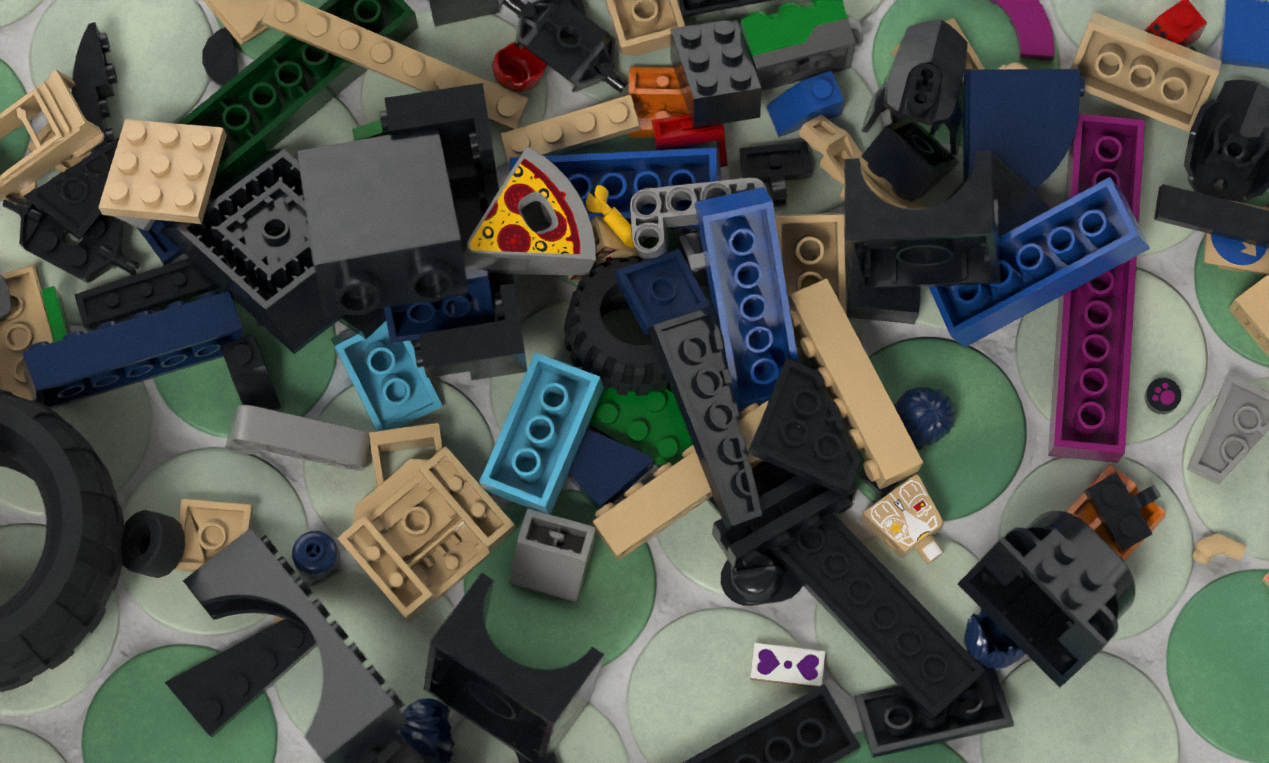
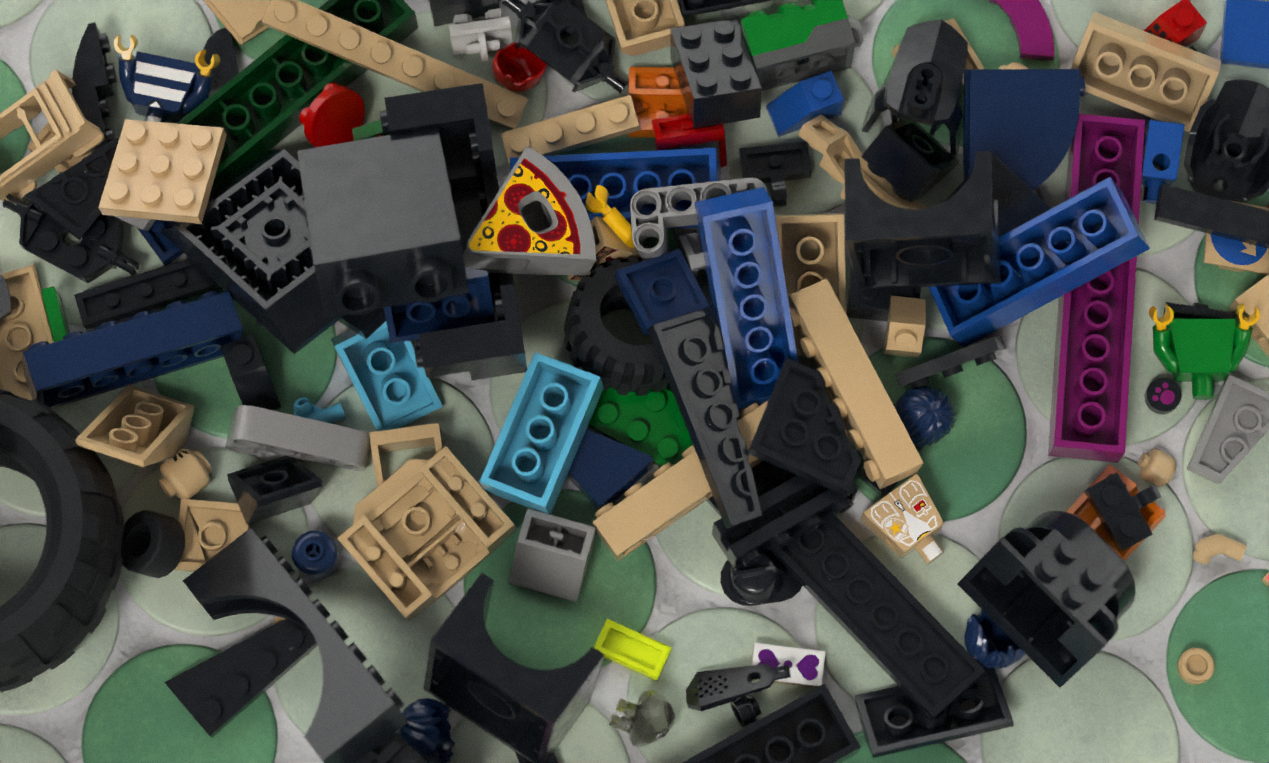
none -> tan slope [75,384,195,467]
none -> dark blue torso [114,34,220,123]
none -> tan head [158,448,212,499]
none -> black slope [227,456,322,525]
none -> medium azure arm [293,398,346,424]
none -> red tile [299,82,365,147]
none -> white hips [449,8,513,62]
none -> neon yellow tile [594,619,672,682]
none -> clear smoke piece [609,690,675,747]
none -> black piece [686,664,791,711]
none -> black plate [730,695,761,727]
none -> tan slope [883,296,926,358]
none -> black wing [895,336,1006,390]
none -> tan piece [1138,448,1176,486]
none -> blue torso [1141,120,1185,204]
none -> green torso [1148,303,1260,400]
none -> black bar [1164,302,1236,319]
none -> tan tile [1177,648,1215,685]

